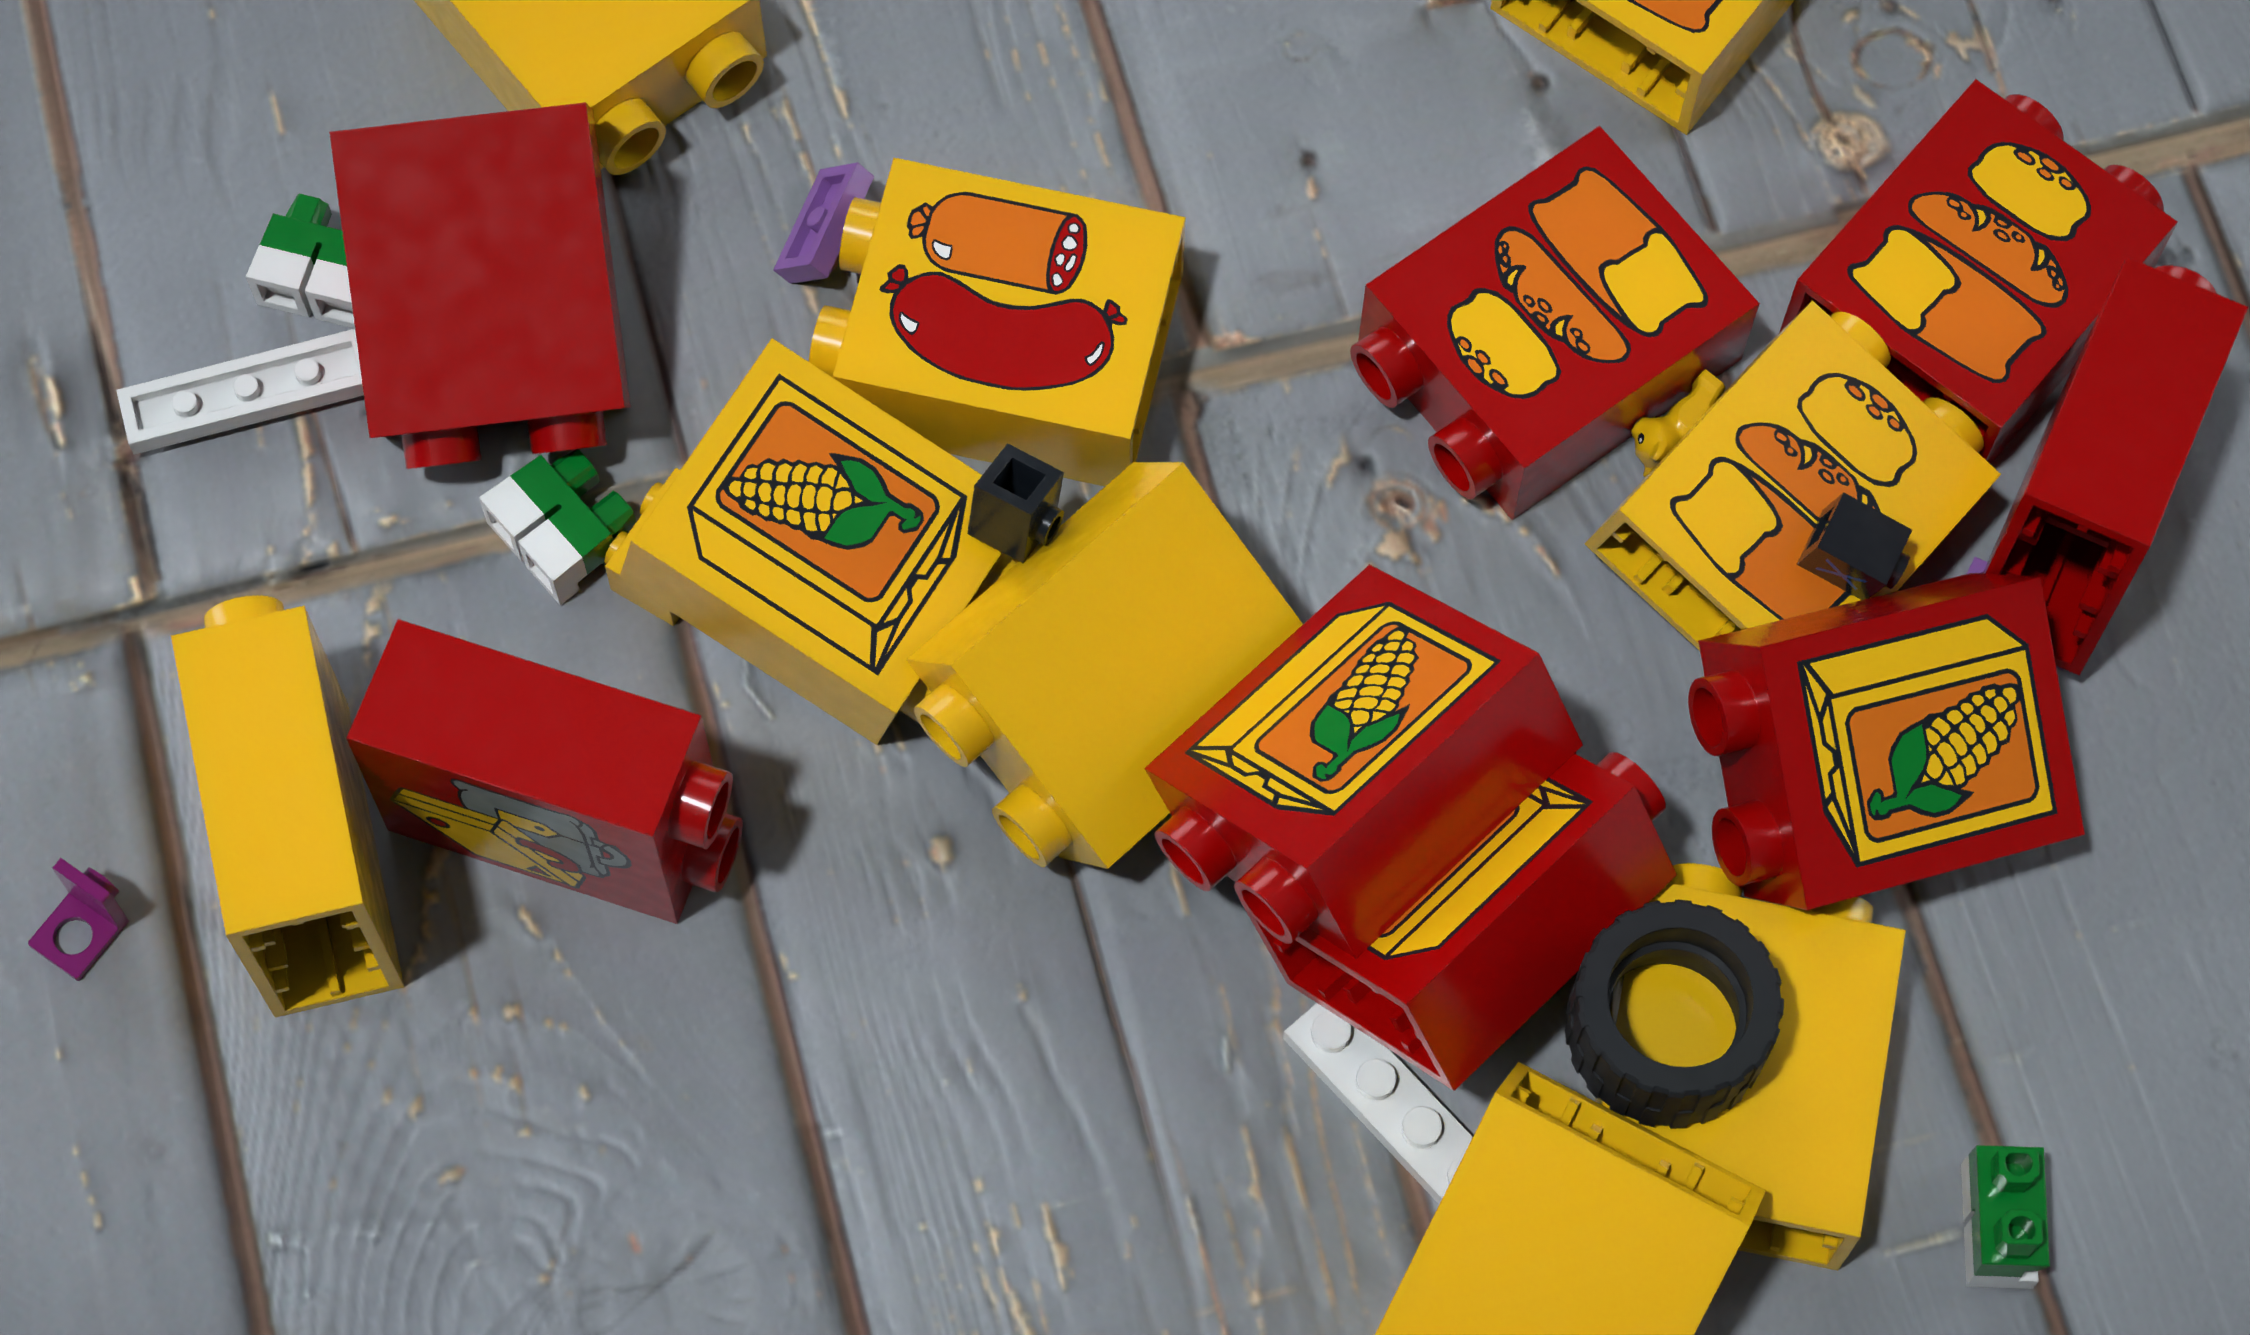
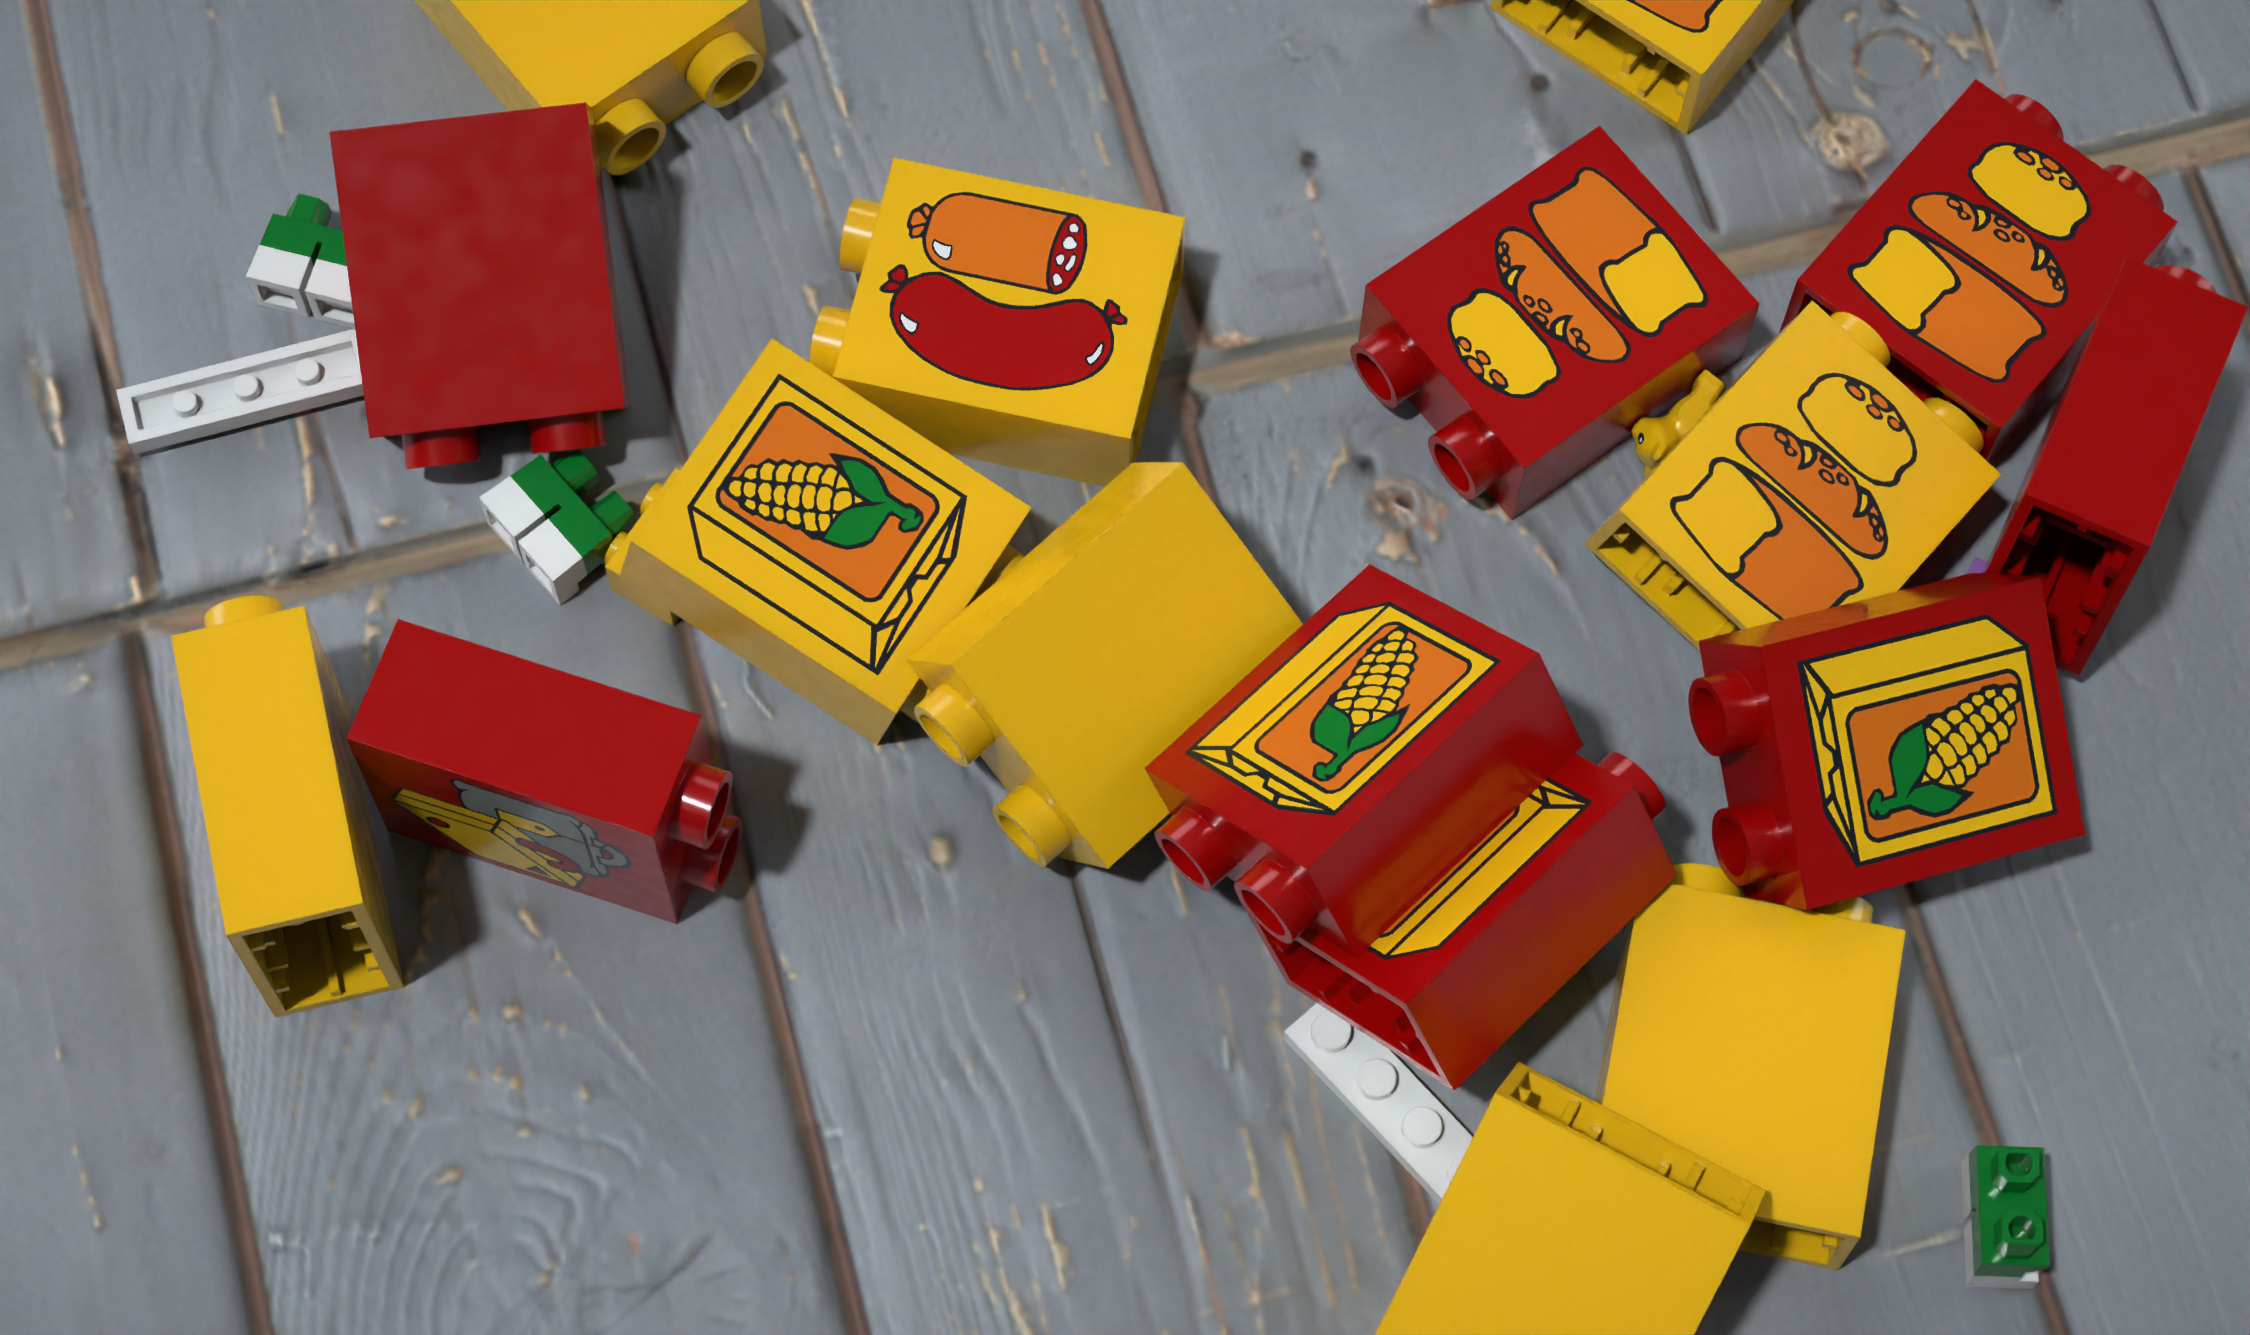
magenta bracket [28,858,129,981] -> none
medium lavender plate [773,162,874,284] -> none
black brick [967,443,1064,563] -> none
black tyre [1564,899,1784,1129] -> none
black brick [1797,492,1912,600] -> none

